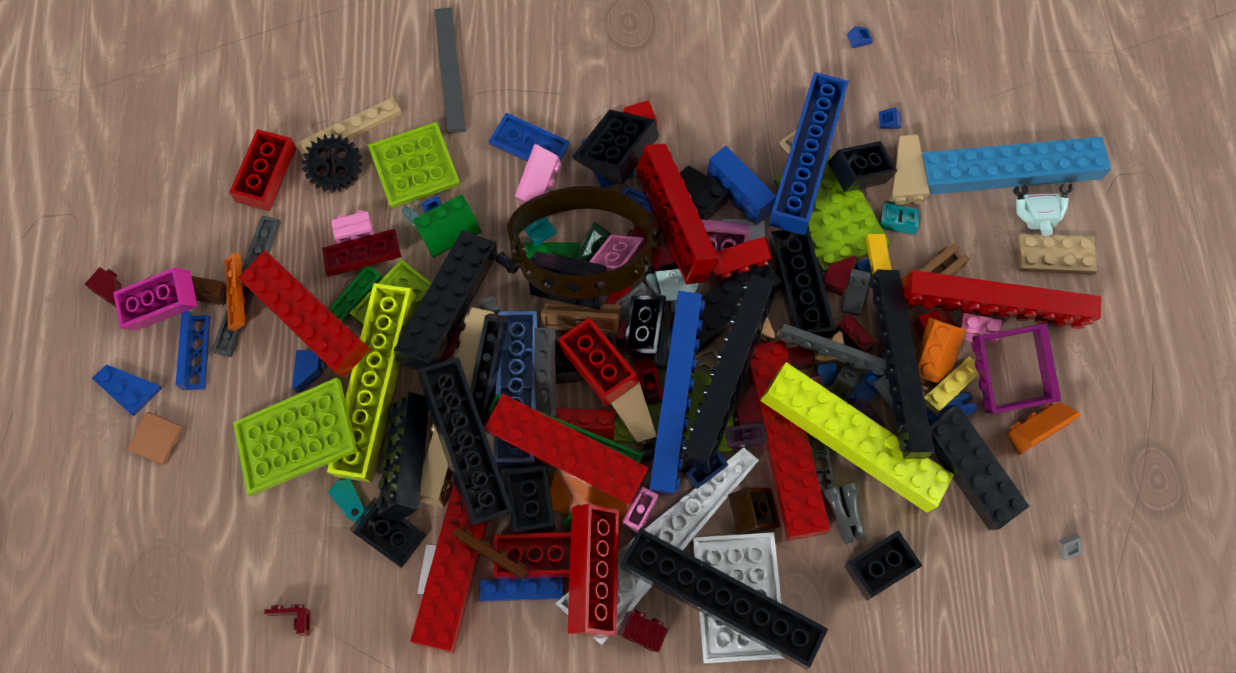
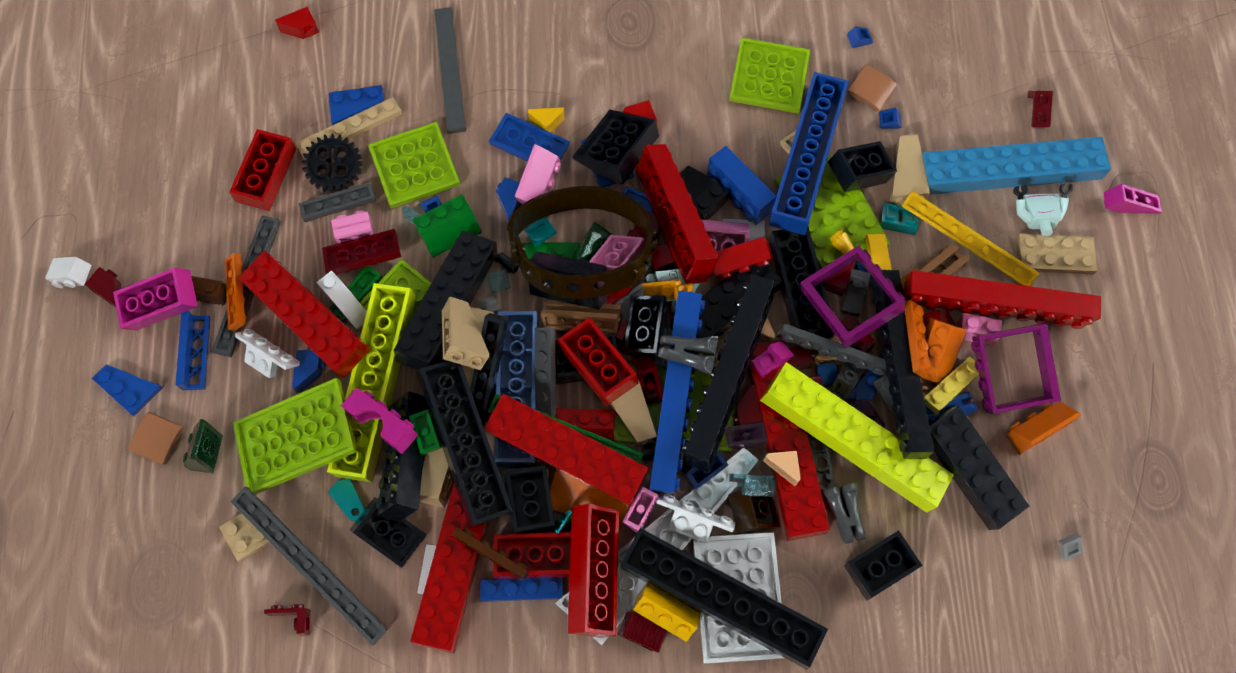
none -> white brick [45,257,92,288]
none -> clear green slope [183,419,223,474]
none -> tan plate [219,513,270,562]
none -> dark grey plate [231,487,389,645]
none -> white bracket [235,329,300,378]
none -> red slope [275,6,319,39]
none -> dark grey plate [298,182,376,222]
none -> white slope [316,271,367,330]
none -> blue wing [329,85,384,126]
none -> dark pink arch [341,388,418,454]
none -> green plate [409,409,442,455]
none -> tan slope [442,297,489,370]
none -> clear light blue tile [487,269,510,293]
none -> blue slope [496,177,521,221]
none -> yellow slope [528,107,565,133]
none -> teal piece [555,510,572,533]
none -> yellow brick [633,582,700,642]
none -> light orange hinge [642,279,694,300]
none -> white bracket [656,494,736,543]
none -> dark grey piece [657,335,718,375]
none -> lime plate [729,38,810,114]
none -> clear light blue bracket [729,474,776,497]
none -> dark pink slope [751,341,794,378]
none -> light nougat slope [763,451,801,486]
none -> magenta window [800,245,906,348]
none -> yellow cone [830,230,854,255]
none -> nougat slope [847,65,897,112]
none -> yellow tile [901,191,1040,286]
none -> orange plate [905,300,931,378]
none -> dark red bracket [1028,91,1053,127]
none -> dark pink slope [1103,184,1162,214]

